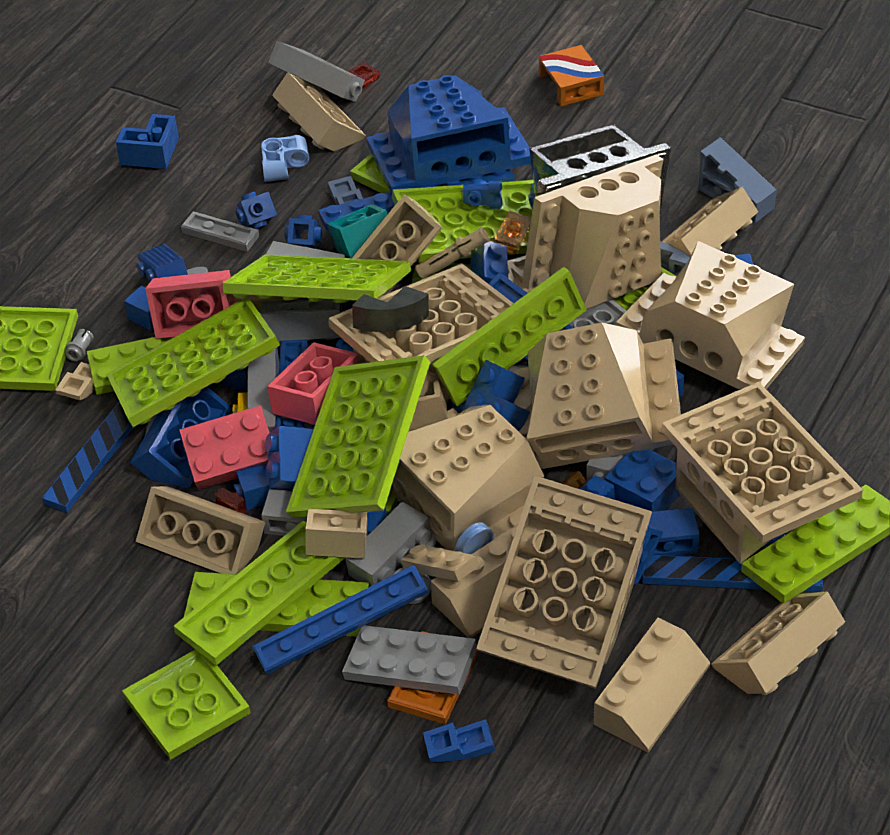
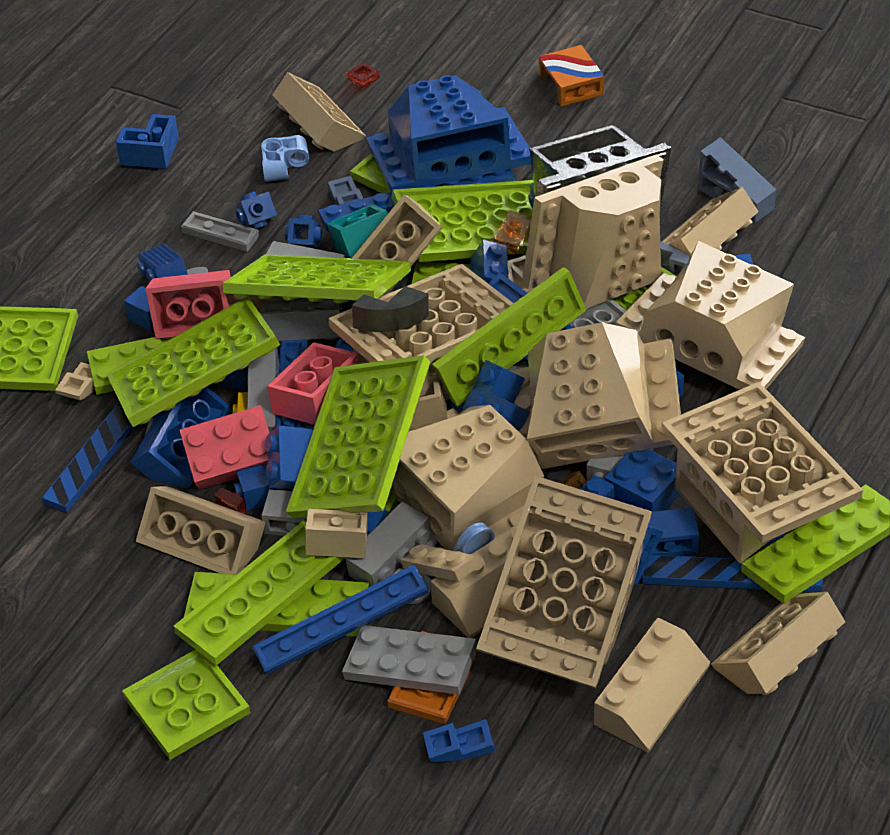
light grey pin [65,329,94,361] -> none
light grey slope [268,41,365,102] -> none
tan pin [415,227,490,279] -> none
blue plate [463,179,503,210] -> none

